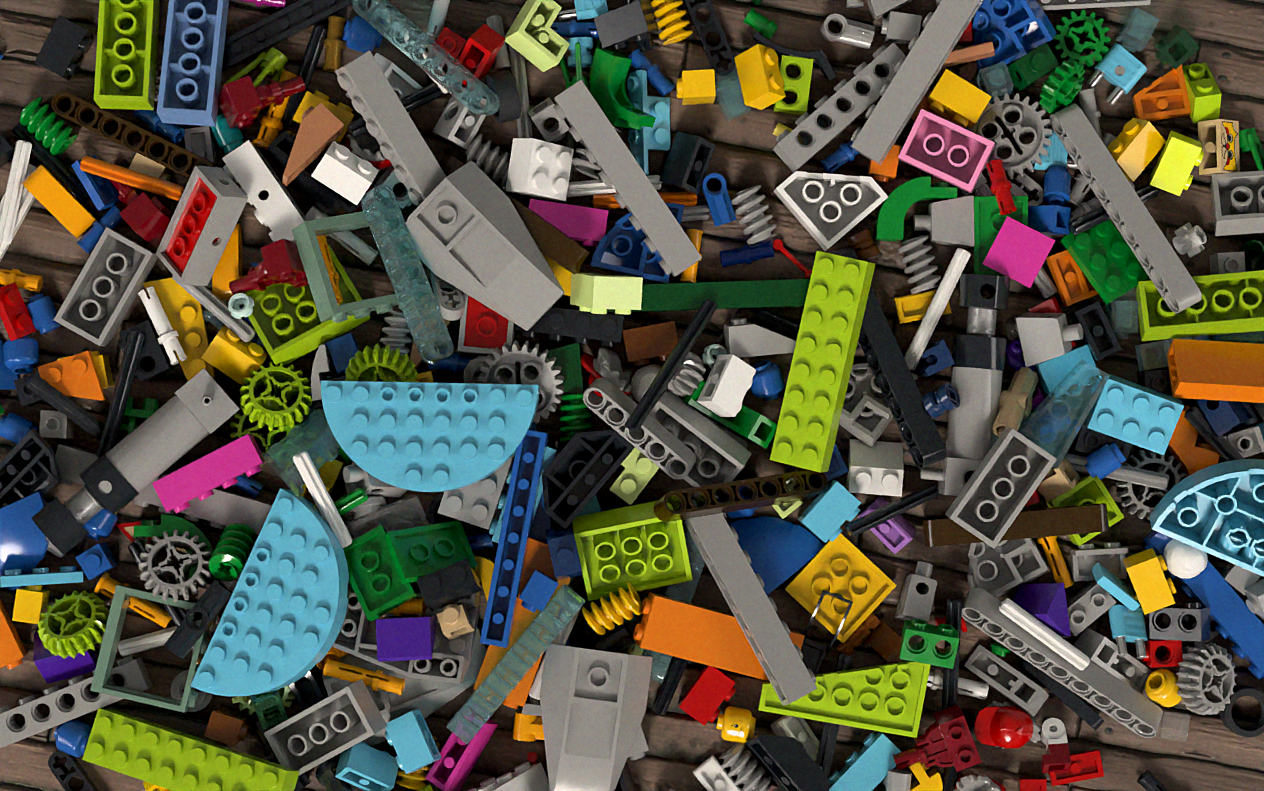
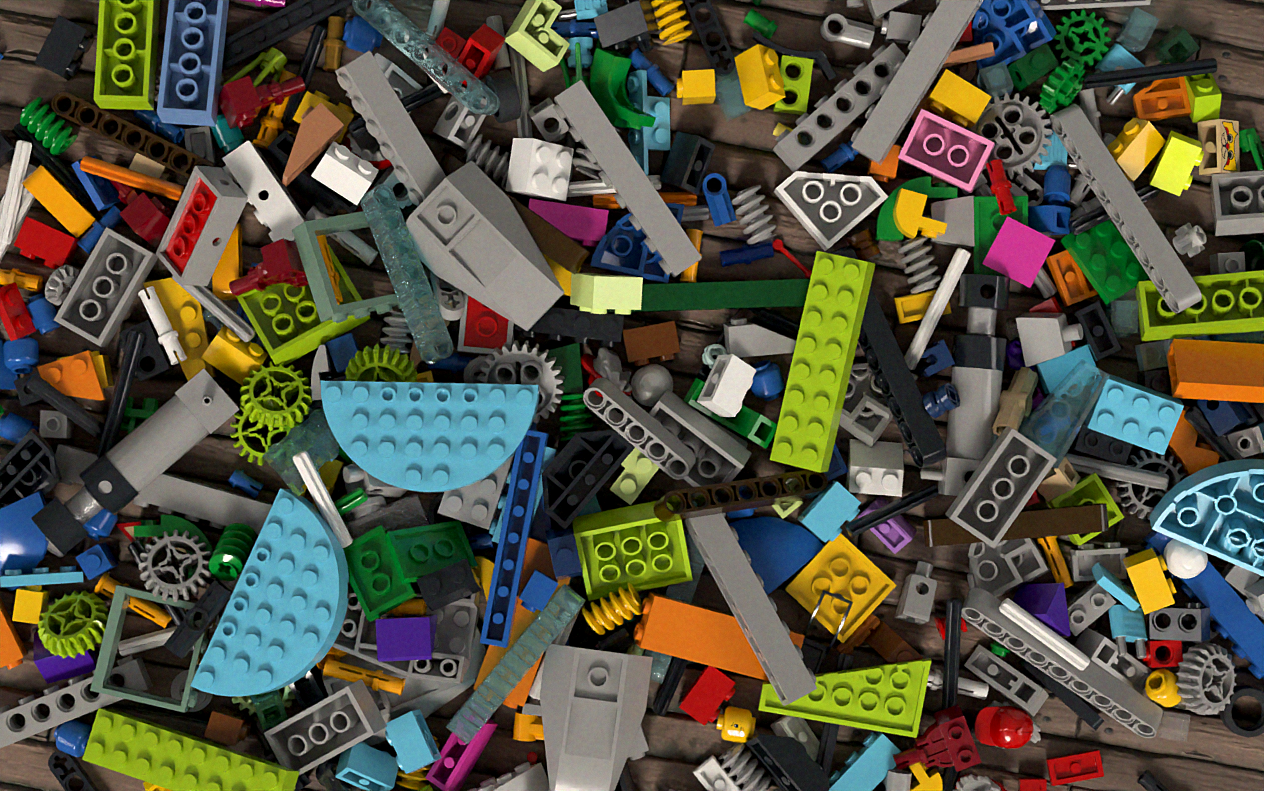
dark pink brick [152,434,266,514] -> none
light aqua plate [228,293,254,319] -> none
tan brick [436,604,475,640] -> none
black axle [625,299,717,433] -> none
light grey gear [666,351,706,397] -> none
green brick [899,619,960,669] -> none
leg [1040,718,1071,773] -> none
blue brick [1084,442,1126,480] -> none
none -> red brick [14,216,80,270]
none -> light grey gear [45,265,79,306]
none -> yellow brick [893,188,947,239]
none -> black axle [1084,58,1217,89]

